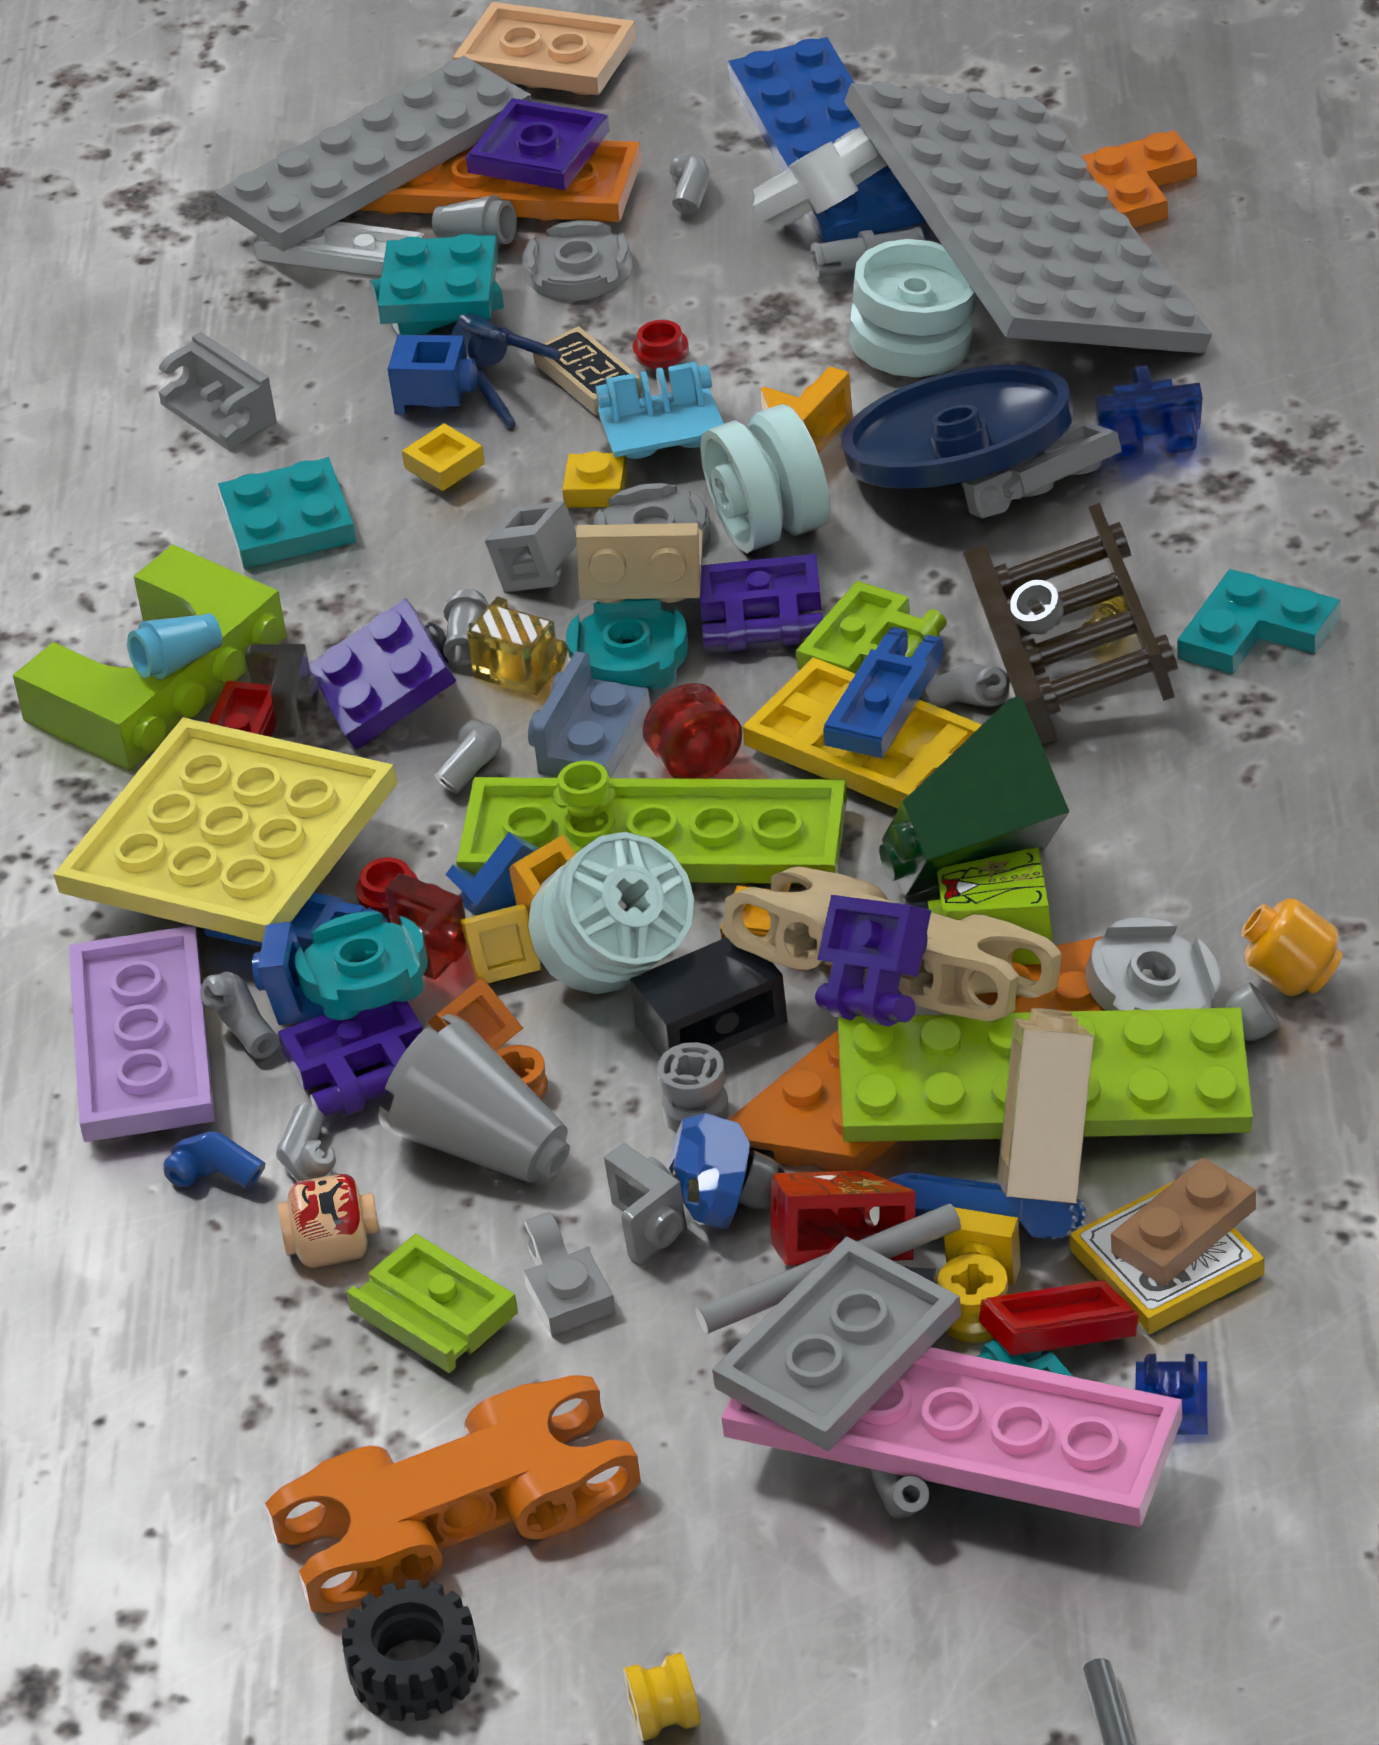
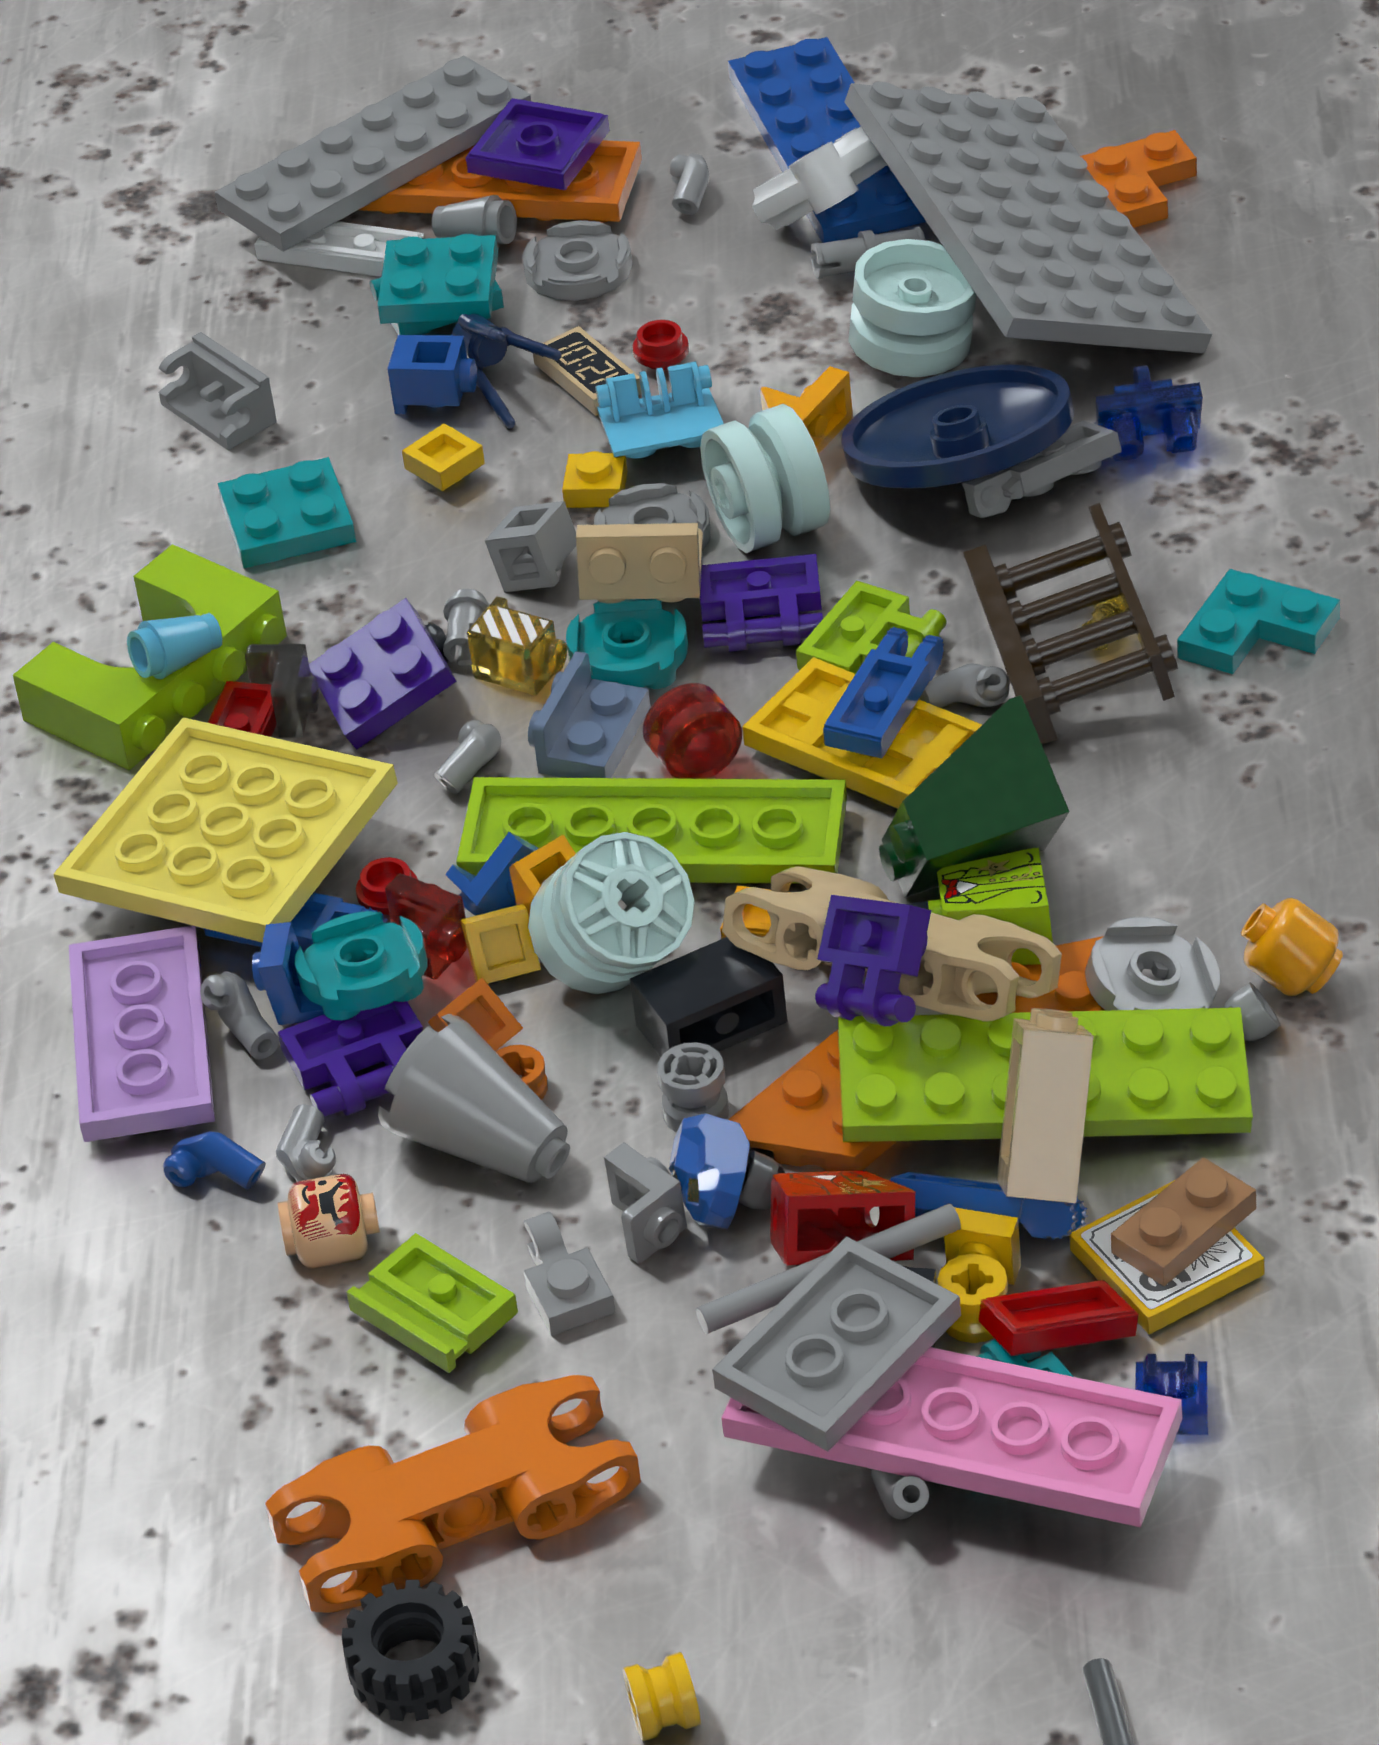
light nougat plate [452,2,637,95] -> none
lime plate [553,761,616,818] -> none
light grey hinge [1010,580,1064,635] -> none

